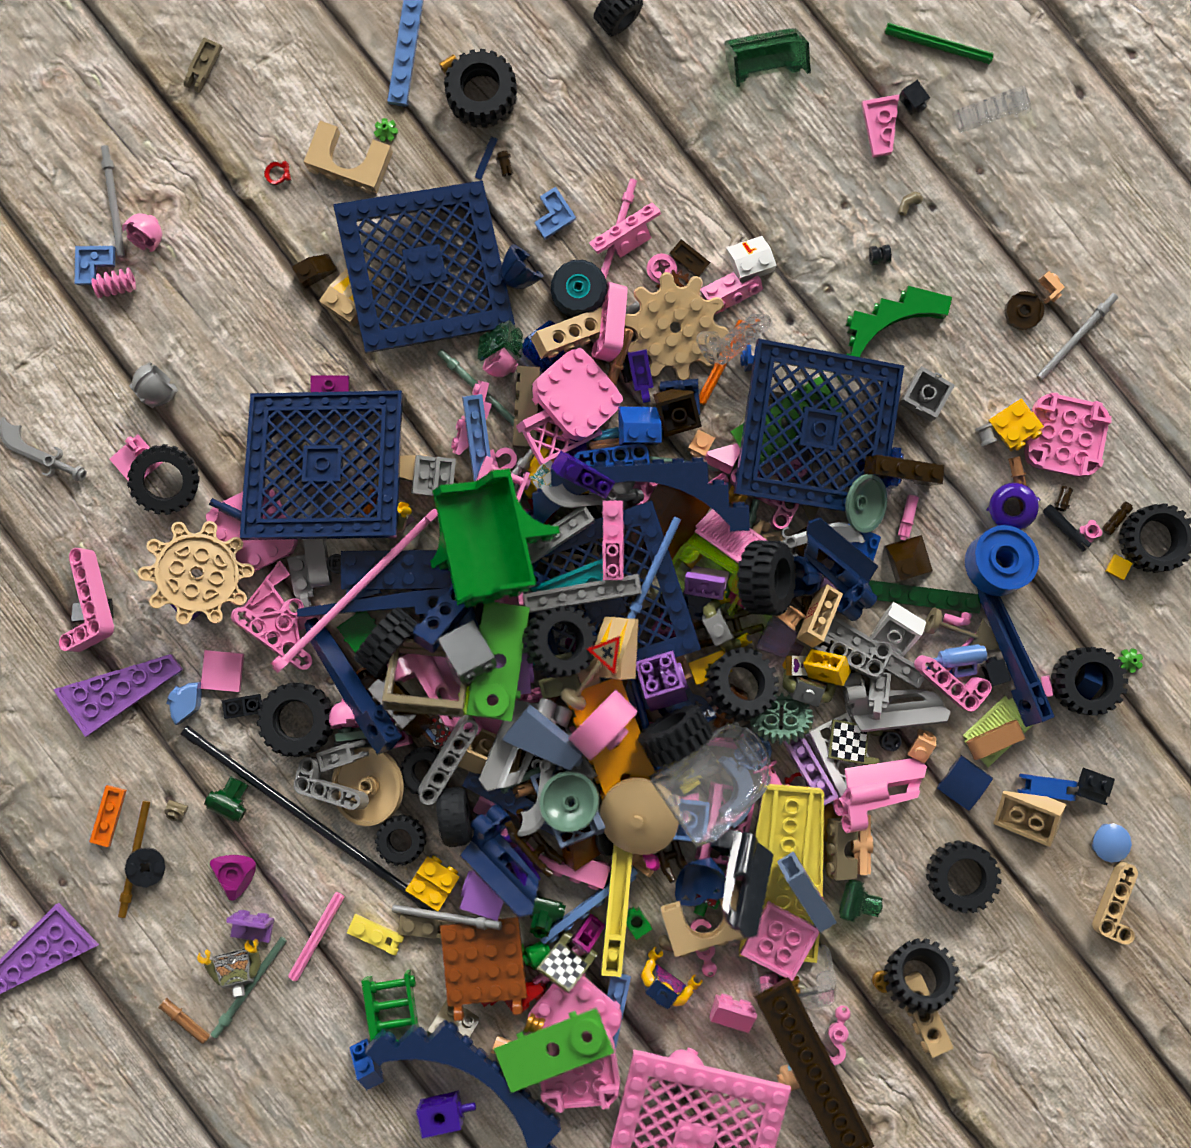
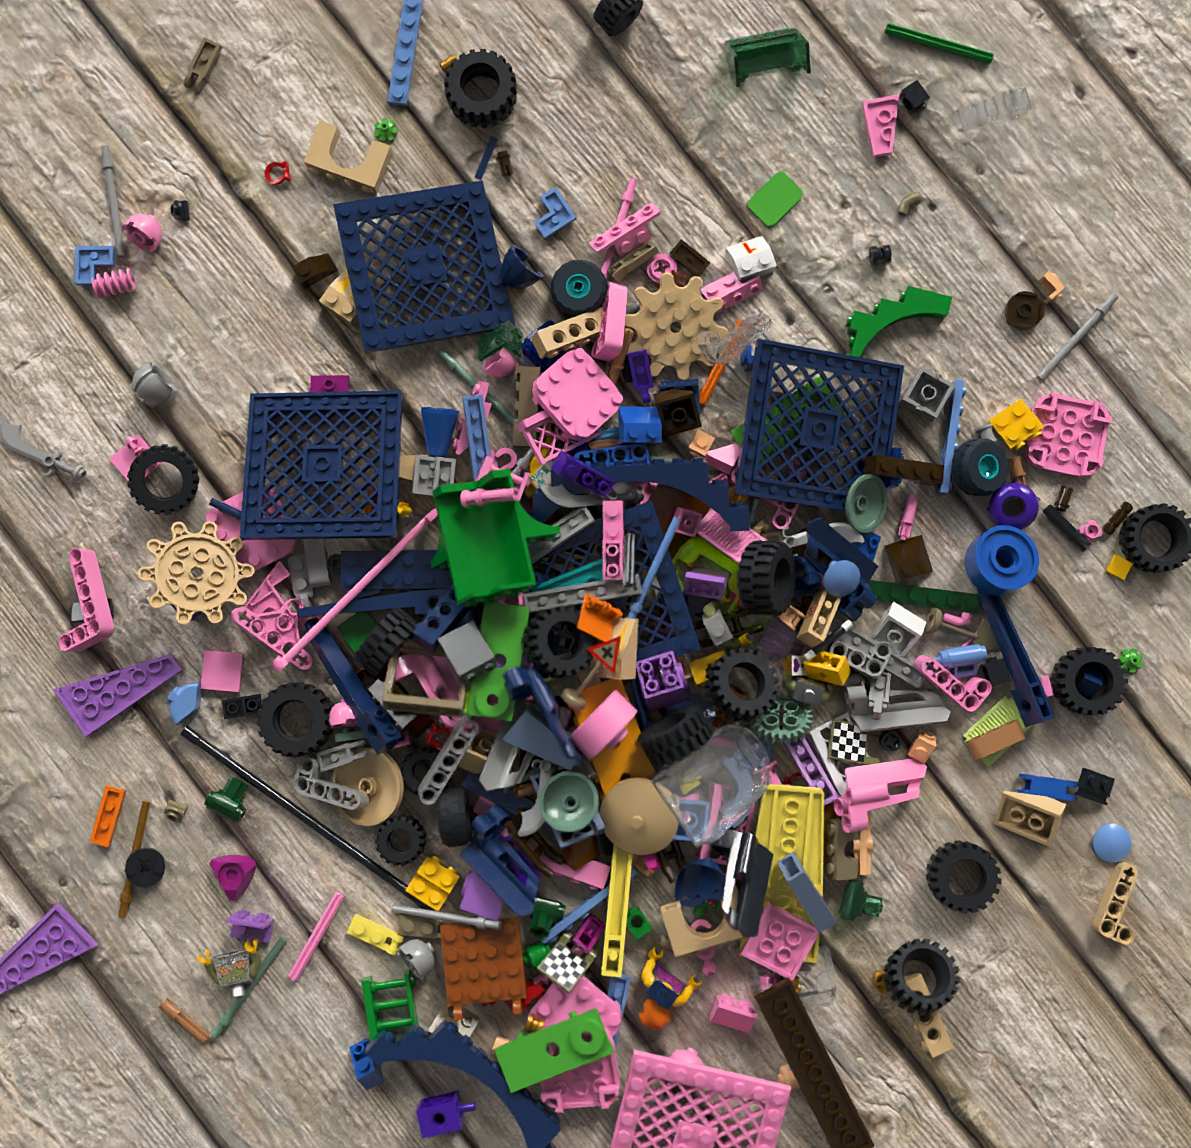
bright pink piece [828,1006,851,1065] -> none
dark blue slope [937,755,993,811] -> none
none -> black plate [170,200,190,221]
none -> light grey cylinder [398,939,435,980]
none -> blue cone [421,407,459,457]
none -> red piece [426,724,451,750]
none -> bright pink pin [460,487,520,508]
none -> dark blue panel [503,667,582,765]
none -> orange hinge [577,593,622,642]
none -> dark tan hinge [608,241,659,281]
none -> axle [623,533,636,588]
none -> orange hair [639,998,671,1030]
none -> bright pink piece [673,506,703,537]
none -> bright green piece [747,172,803,227]
none -> black bar [804,620,853,662]
none -> medium blue dish [823,560,860,597]
none -> medium blue plate [936,379,966,495]
none -> black wheel [951,438,1009,496]

